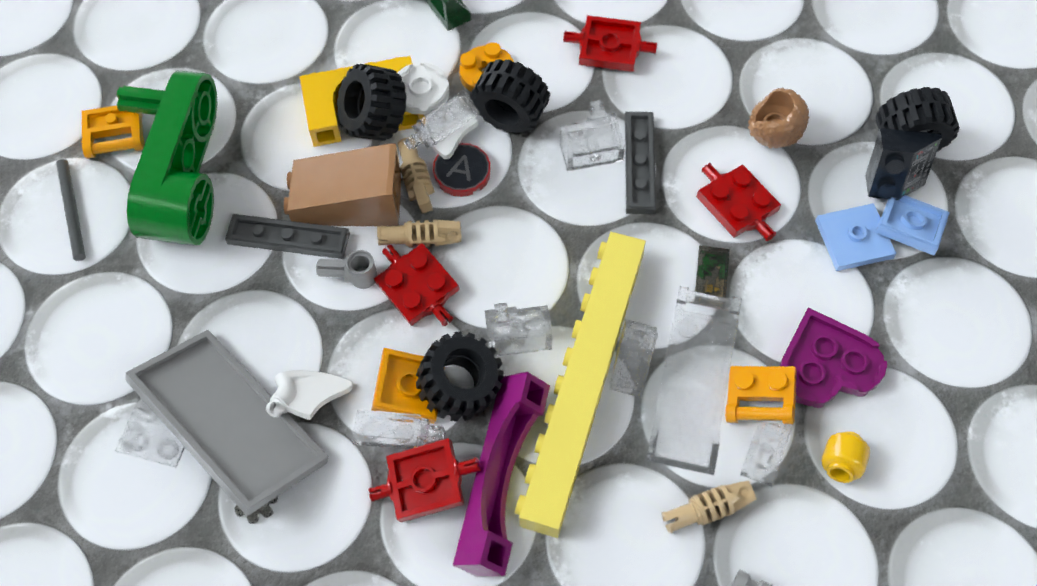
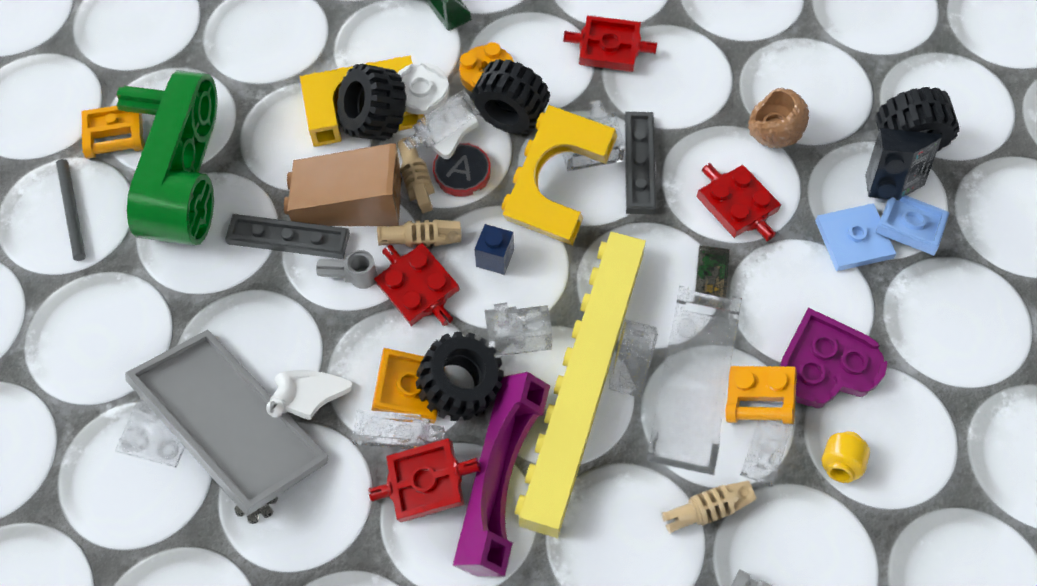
none -> dark blue brick [474,224,514,275]
none -> yellow arch [501,105,617,246]

